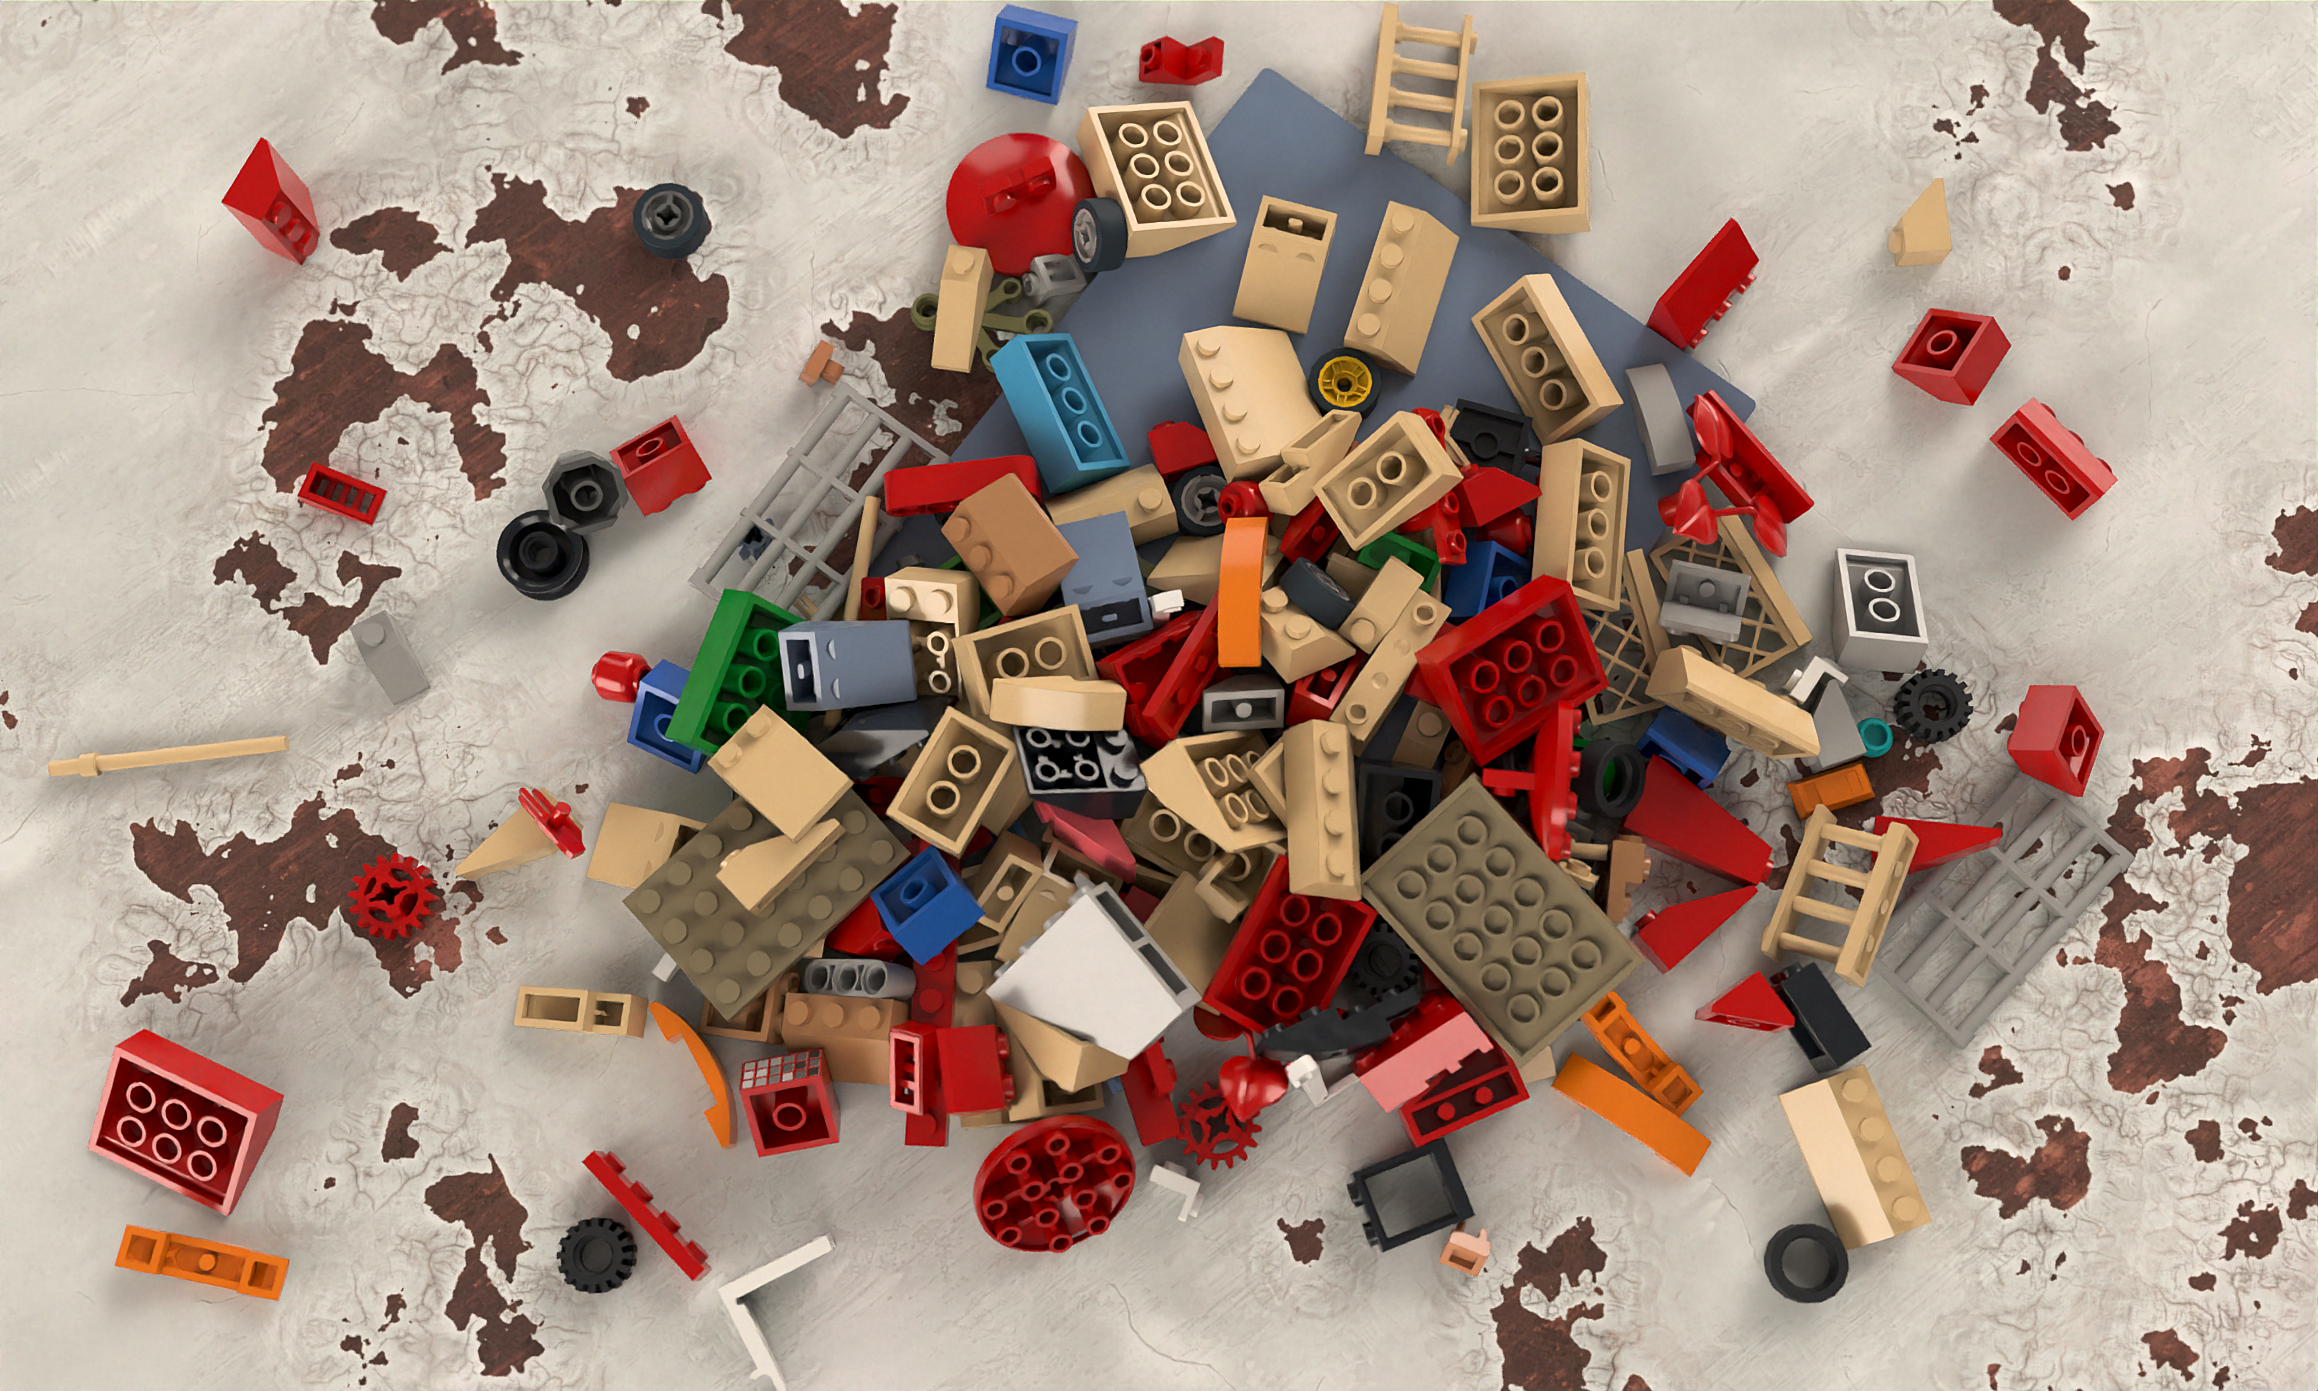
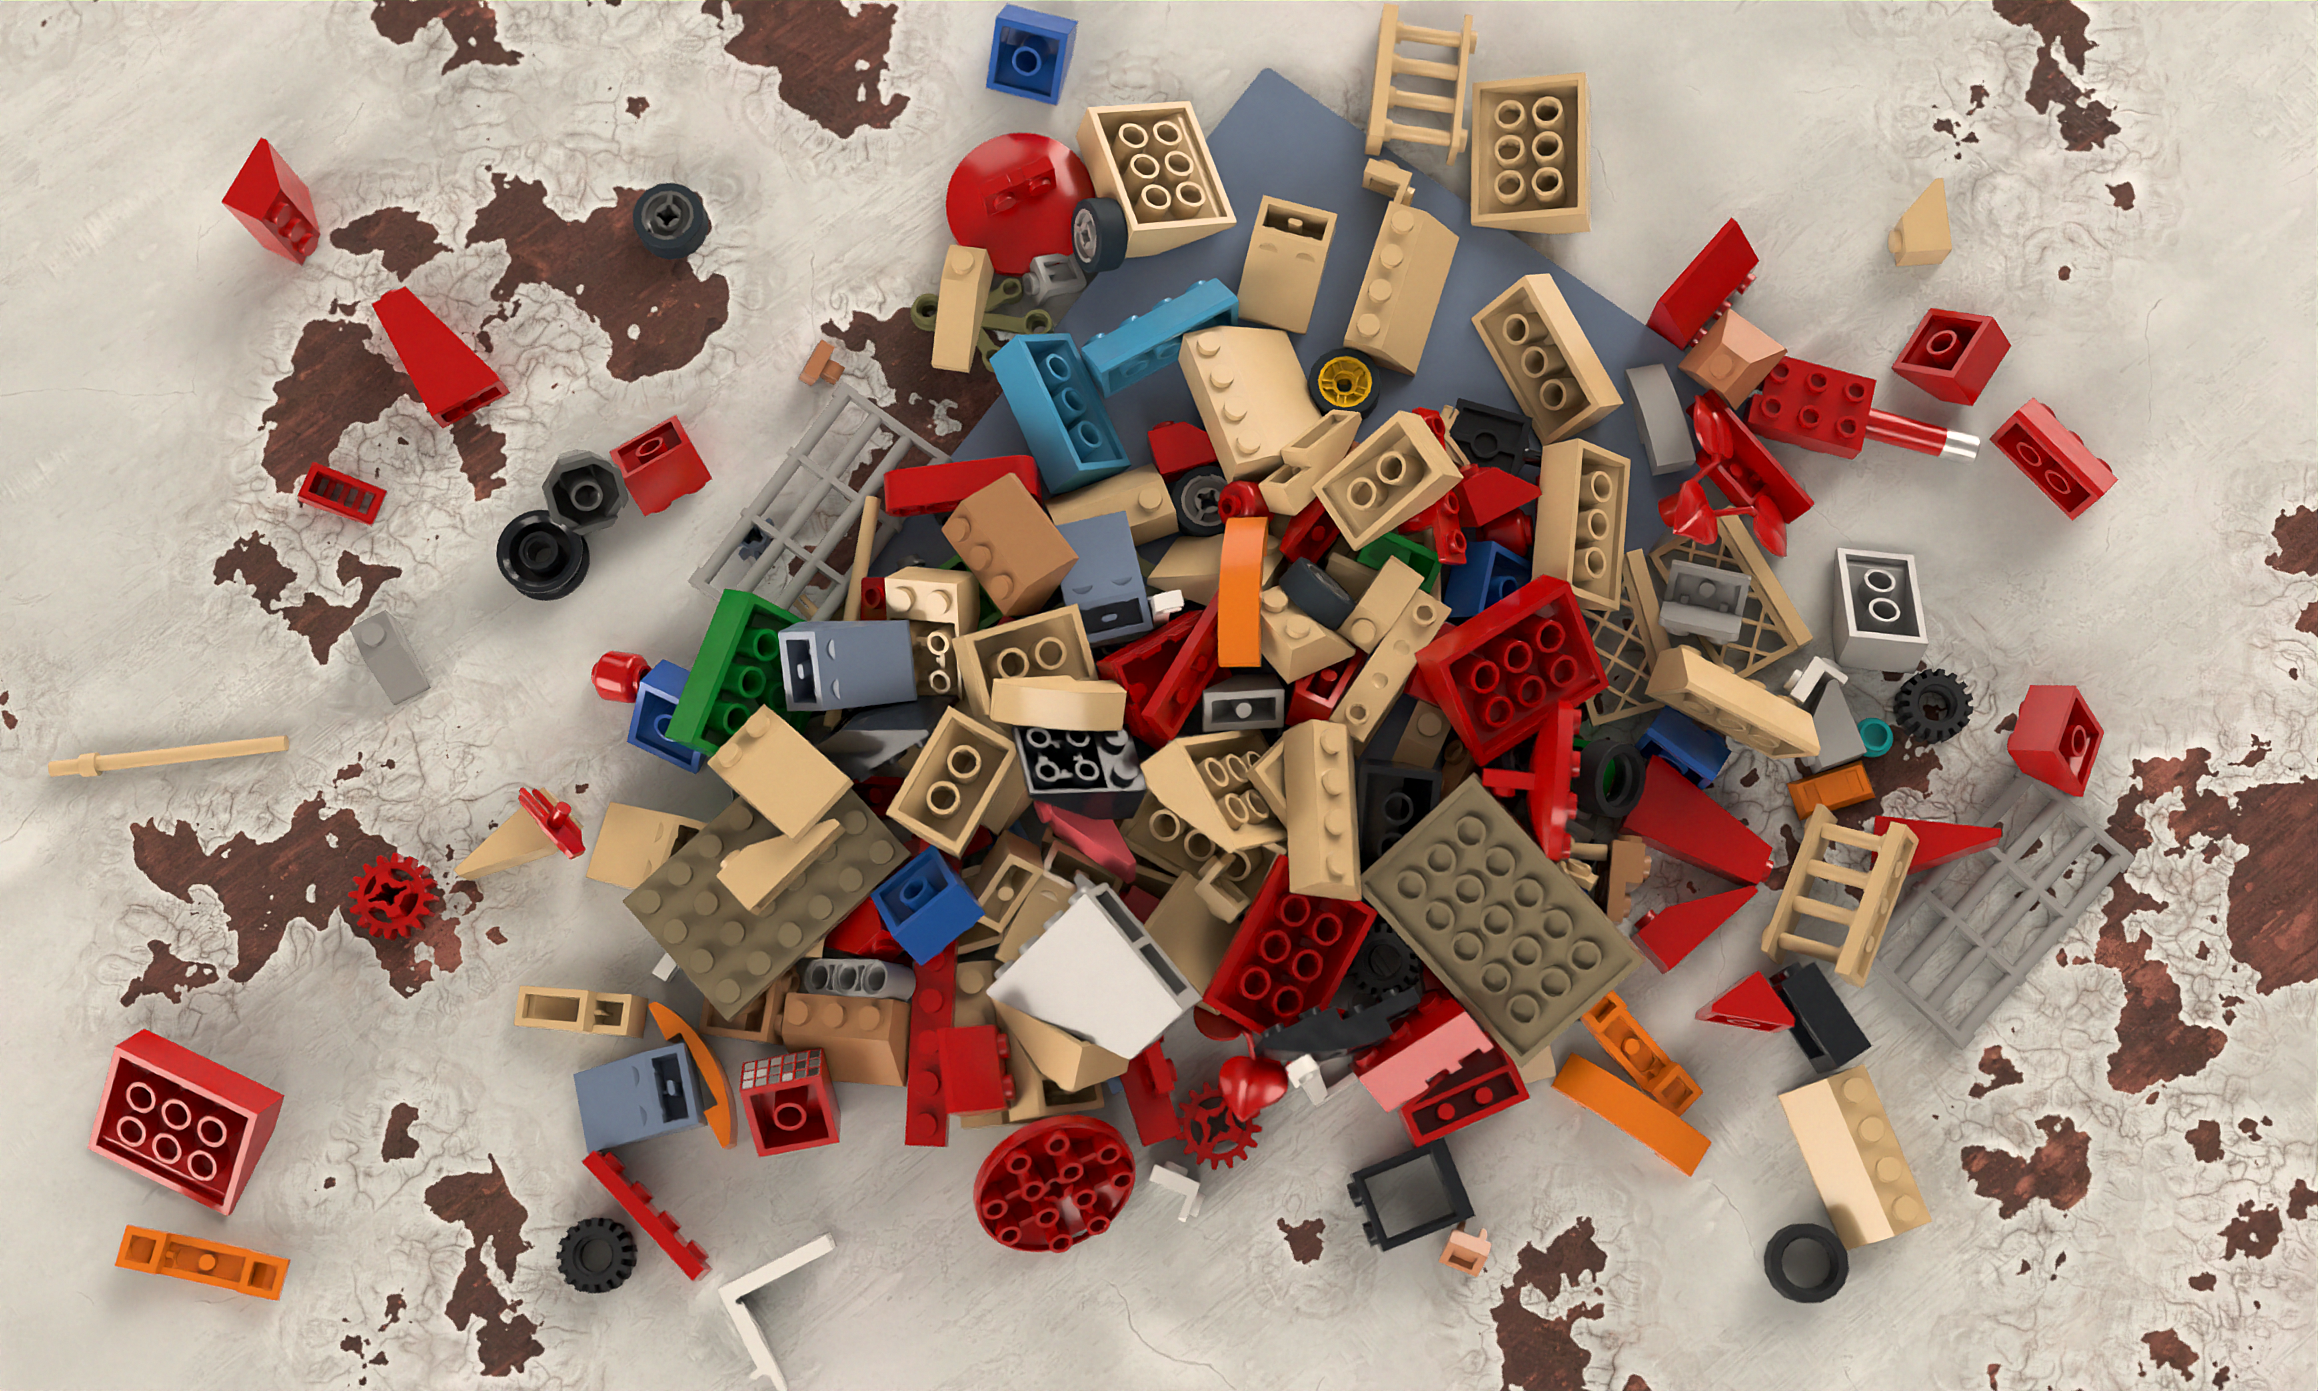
red slope [890,1021,940,1115] -> none
red slope [1138,36,1224,86] -> none
none -> red slope [371,286,510,429]
none -> sand blue slope [573,1043,708,1154]
none -> dark azure slope [1081,278,1239,399]
none -> tan bracket [1362,158,1416,207]
none -> nougat slope [1677,308,1788,411]
none -> red piece [1742,356,1981,465]

